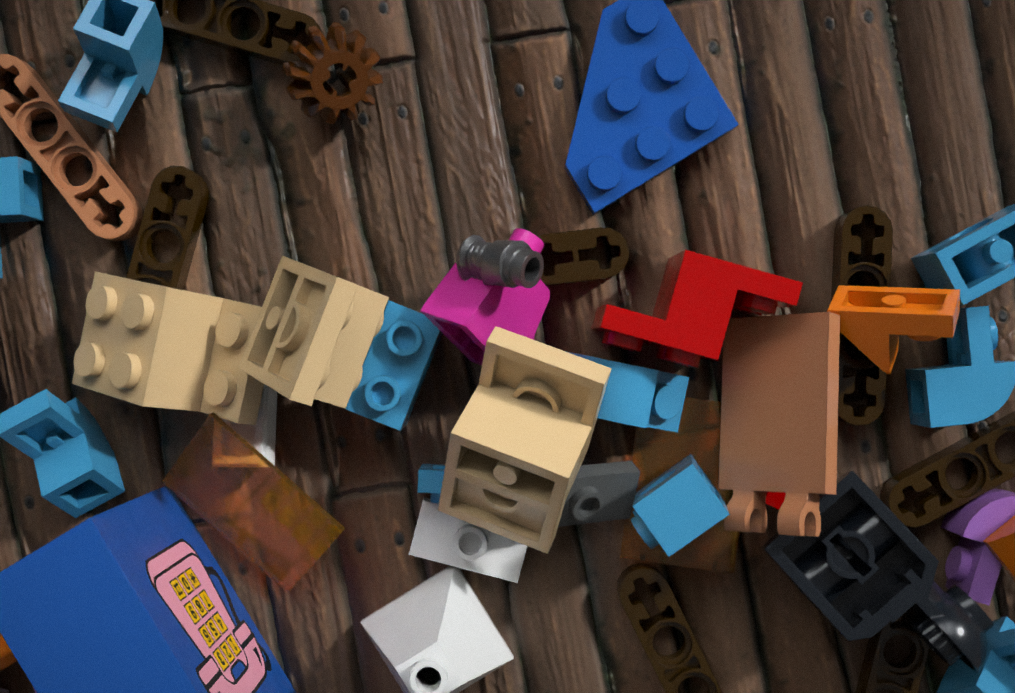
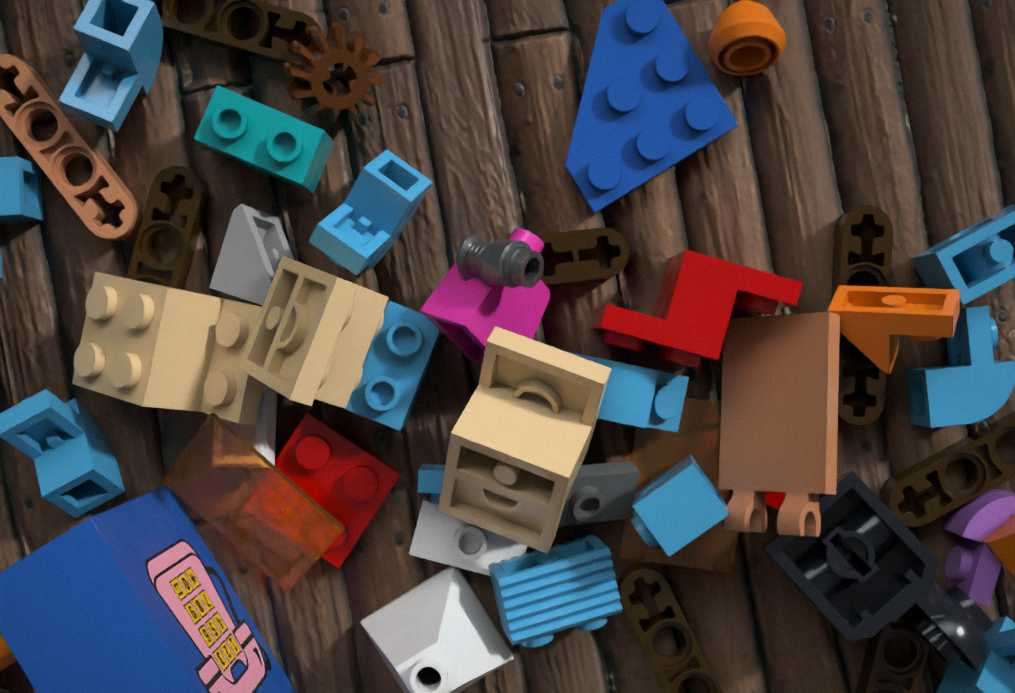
none -> teal brick [194,85,335,194]
none -> light grey slope [209,204,294,306]
none -> red plate [245,411,403,569]
none -> dark azure brick [309,150,433,276]
none -> dark azure brick [488,535,623,648]
none -> orange cone [707,0,786,76]

